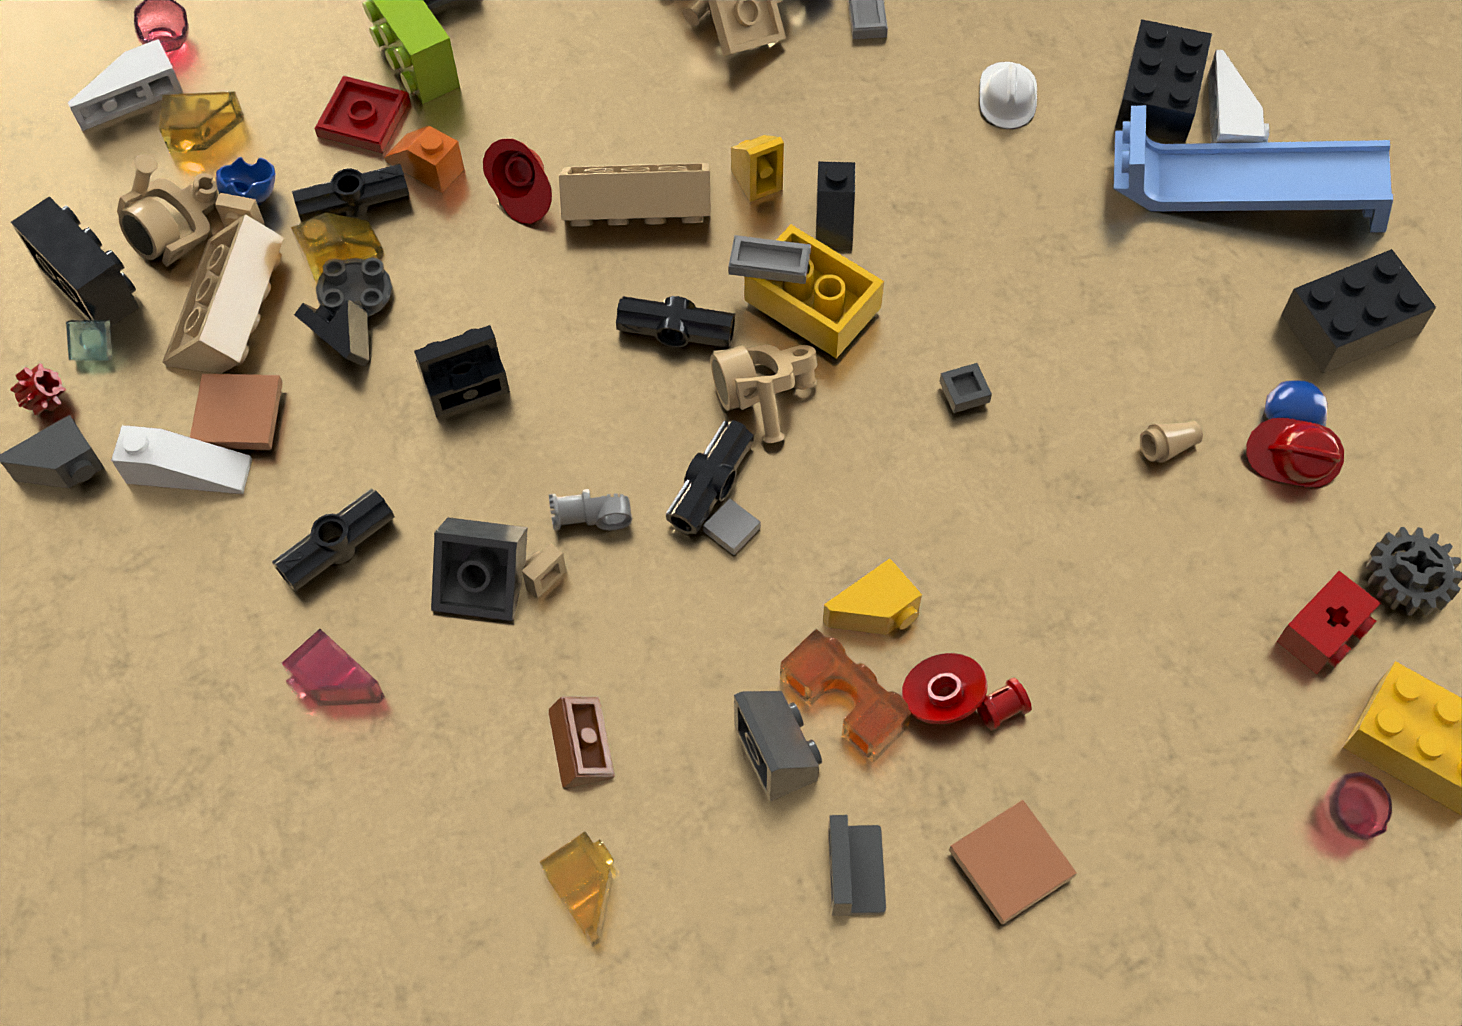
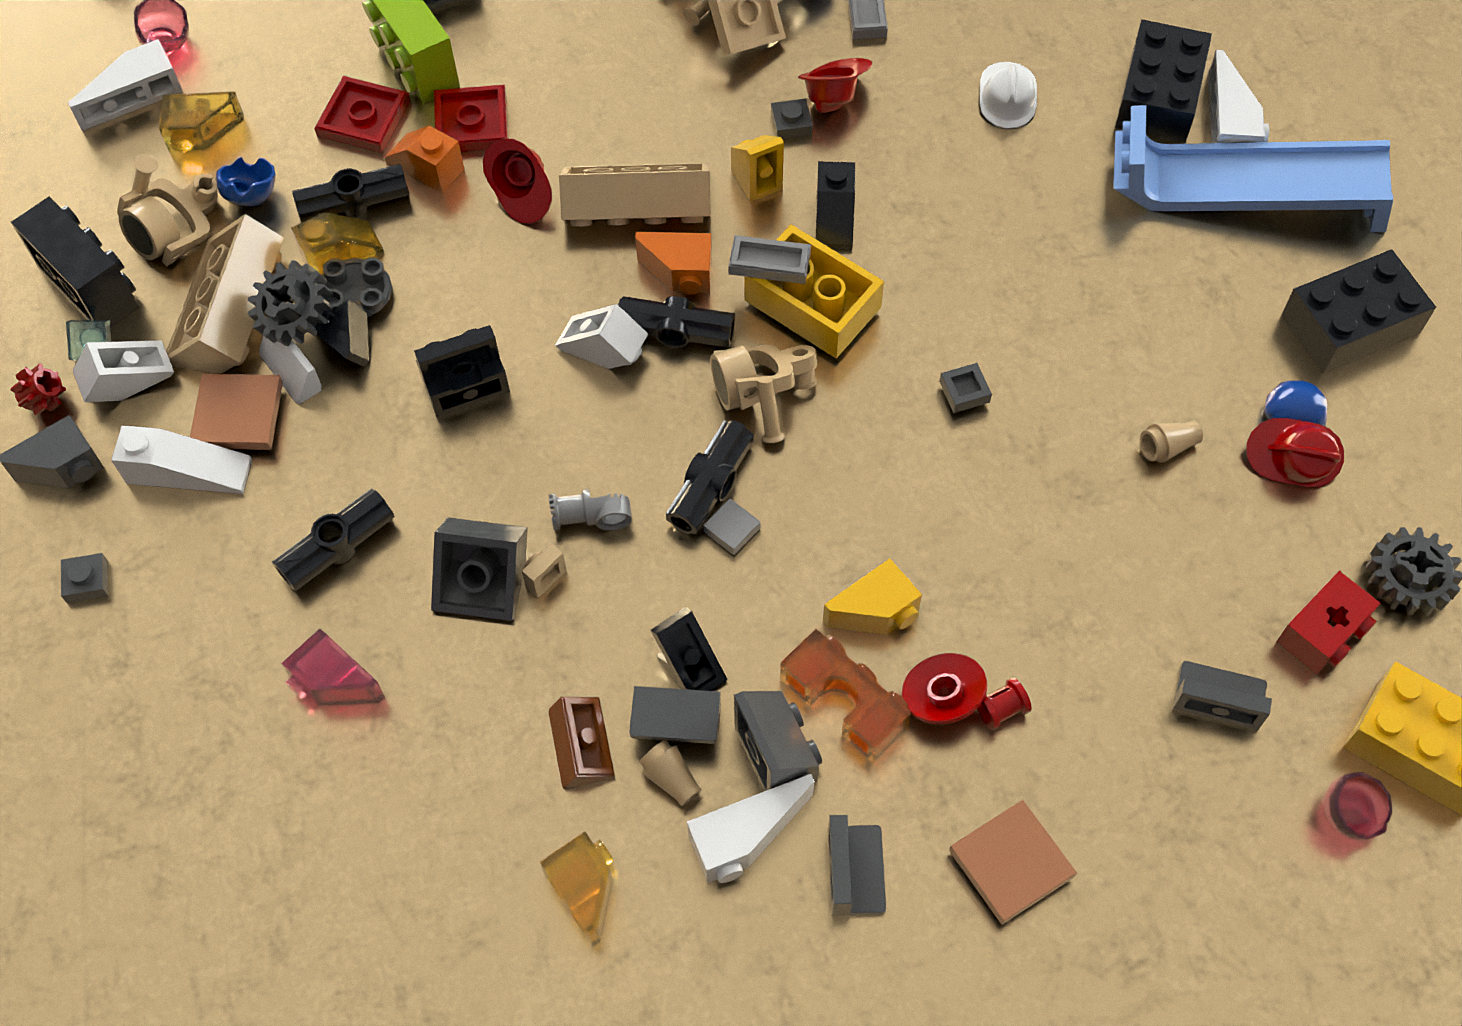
tan plate [215,193,264,227] -> none
none -> dark grey plate [61,553,108,603]
none -> white slope [72,340,174,402]
none -> dark grey gear [248,260,333,346]
none -> white slope [259,336,322,404]
none -> red tile [434,84,508,152]
none -> white slope [555,304,648,369]
none -> dark grey panel [629,686,721,744]
none -> orange slope [635,232,712,294]
none -> tan cone [639,740,702,807]
none -> black slope [650,607,728,691]
none -> white slope [687,774,815,883]
none -> dark grey plate [771,98,813,139]
none -> red piece [798,58,872,113]
none -> dark grey panel [1173,661,1272,730]

